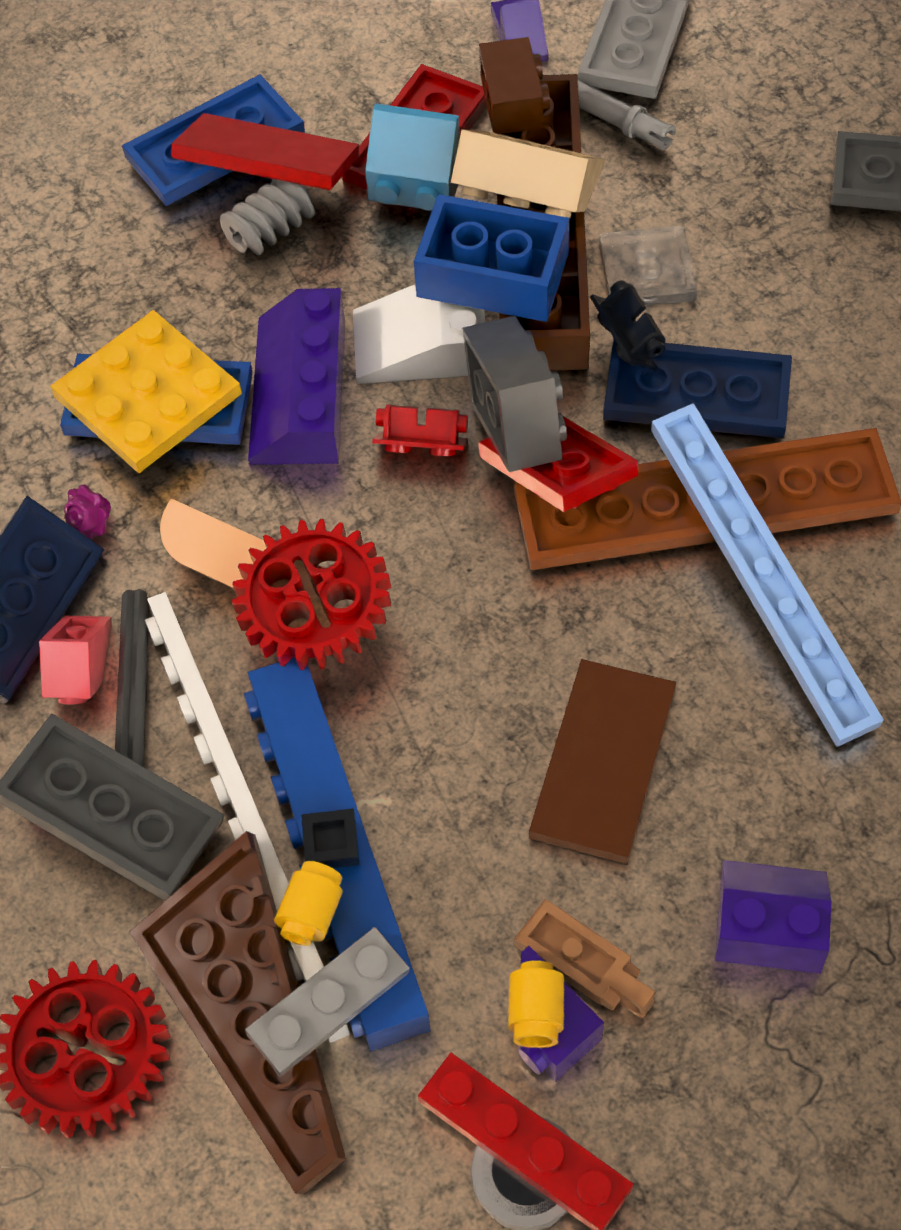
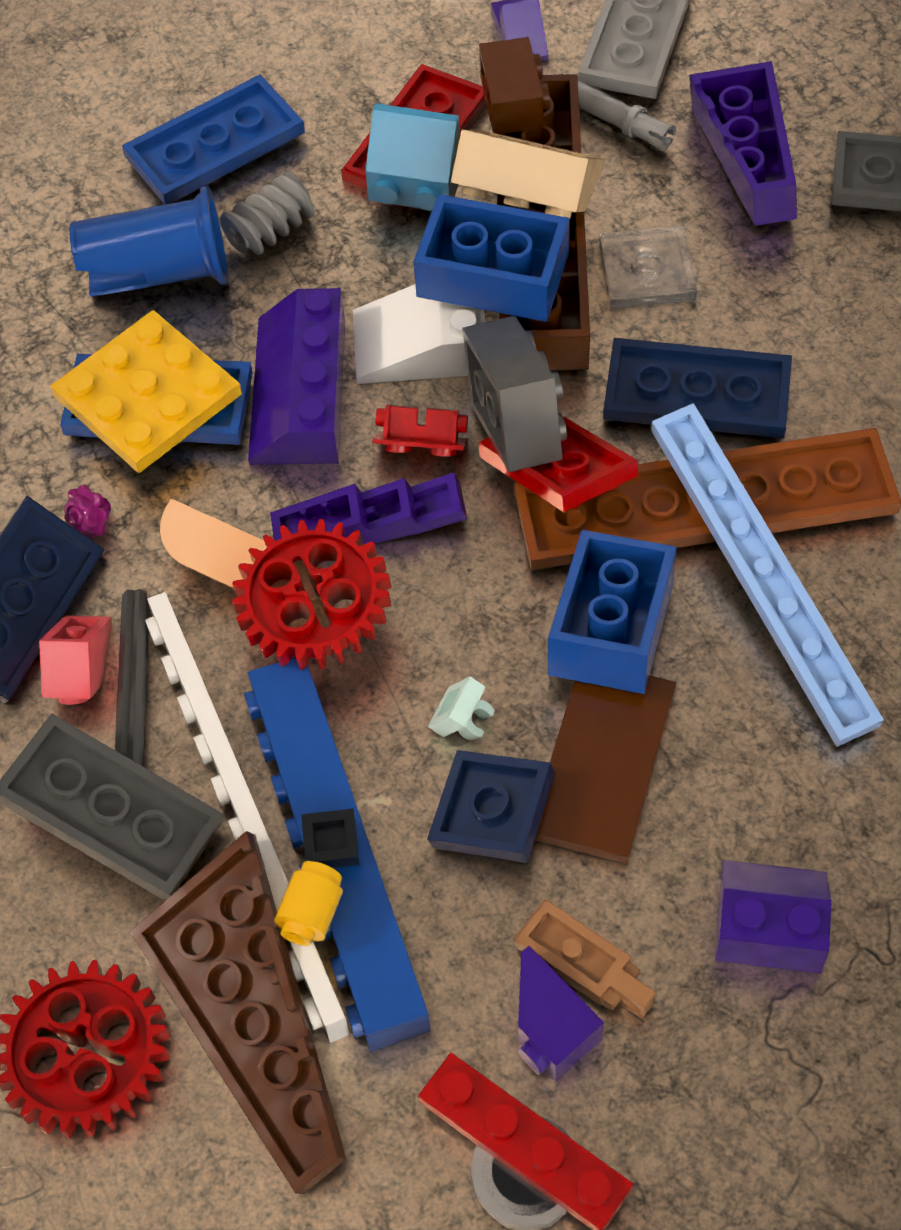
red tile [171,113,359,190] -> none
light grey plate [245,927,409,1077] -> none
yellow brick [508,961,564,1048] -> none
black hinge [590,280,665,371] -> none
none -> blue piece [69,186,228,297]
none -> dark purple slope [270,472,467,545]
none -> dark blue plate [427,750,555,863]
none -> light aqua tile [428,676,495,741]
none -> blue brick [548,530,677,694]
none -> dark purple wedge [689,61,797,226]

